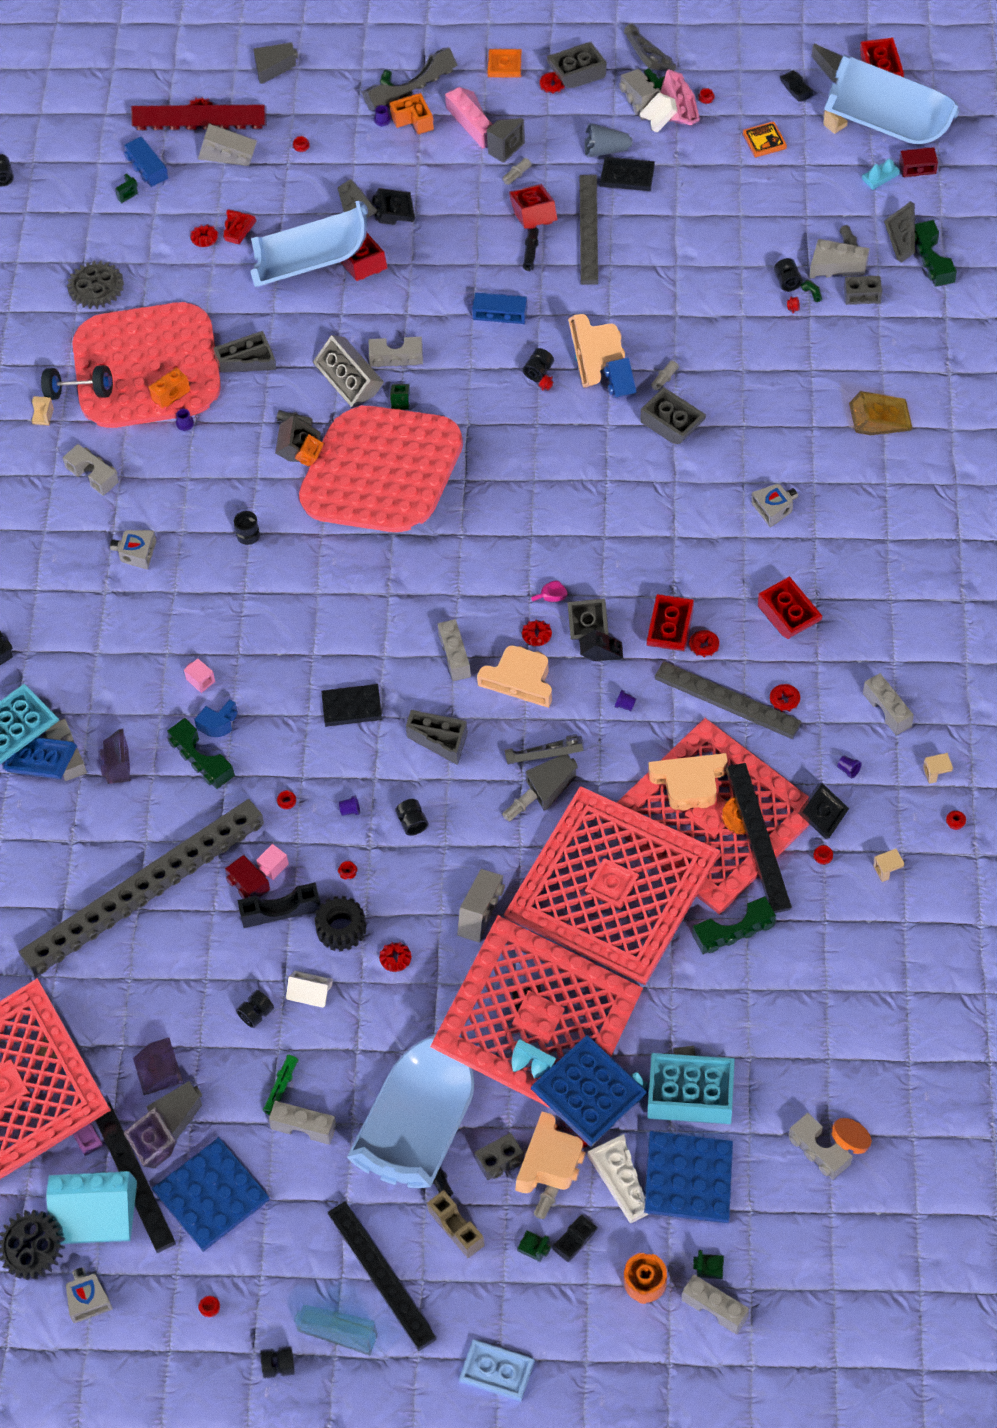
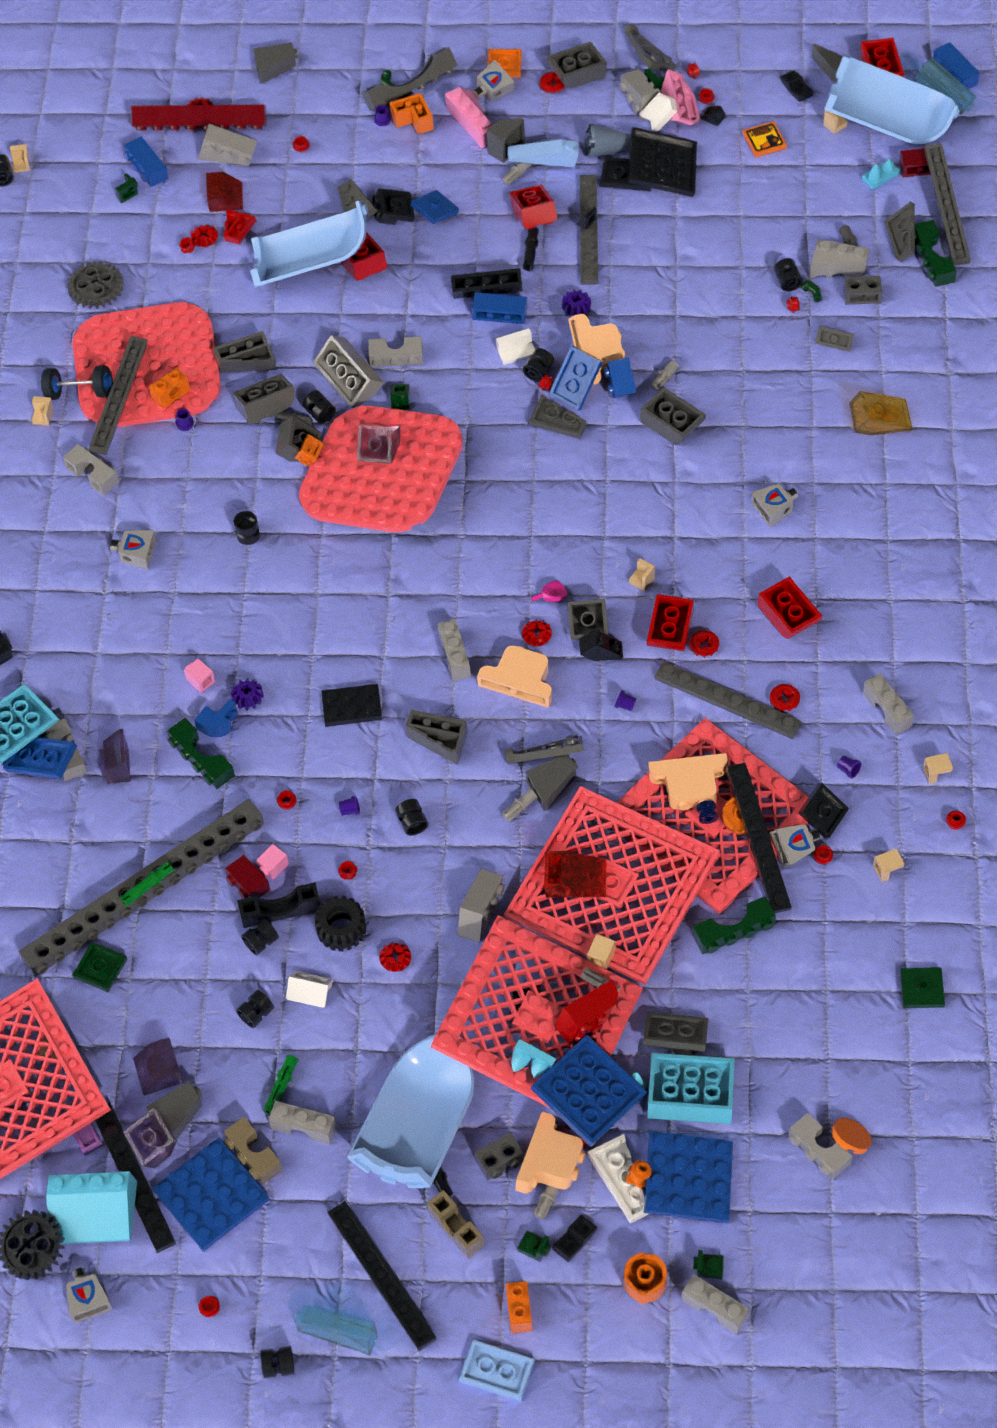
none -> tan panel [10,144,30,172]
none -> dark green plate [72,942,128,992]
none -> dark grey plate [89,336,148,455]
none -> green pin [119,861,175,907]
none -> red plate [179,237,196,254]
none -> clear red slope [206,172,243,212]
none -> dark tan arch [224,1117,283,1185]
none -> dark purple gear [231,678,264,711]
none -> dark grey brick [233,373,295,424]
none -> black wheel [241,918,279,956]
none -> black wheel [302,390,336,424]
none -> slope [357,423,400,464]
none -> blue plate [411,190,459,224]
none -> black brick [451,268,523,299]
none -> light grey torso [473,60,515,101]
none -> white panel [496,329,535,365]
none -> orange brick [506,1281,533,1334]
none -> light blue wedge [507,139,579,168]
none -> dark grey wing [529,394,586,439]
none -> clear red slope [544,851,607,898]
none -> plate [549,346,603,410]
none -> red brick [554,979,618,1045]
none -> dark purple gear [562,289,591,317]
none -> black slope [577,207,597,230]
none -> light grey axle [581,968,621,992]
none -> tan panel [587,934,616,970]
none -> orange brick [625,1160,652,1189]
none -> black plate [628,127,697,197]
none -> tan panel [629,558,655,591]
none -> dark grey plate [643,1012,709,1051]
none -> red plate [686,63,700,79]
none -> clear blue wheel [696,800,718,824]
none -> black slope [700,106,726,126]
none -> light grey torso [769,824,820,867]
none -> dark grey plate [815,325,855,352]
none -> dark green plate [900,967,945,1008]
none -> clear light blue slope [914,57,977,115]
none -> dark grey plate [924,143,971,265]
none -> blue brick [932,42,980,92]

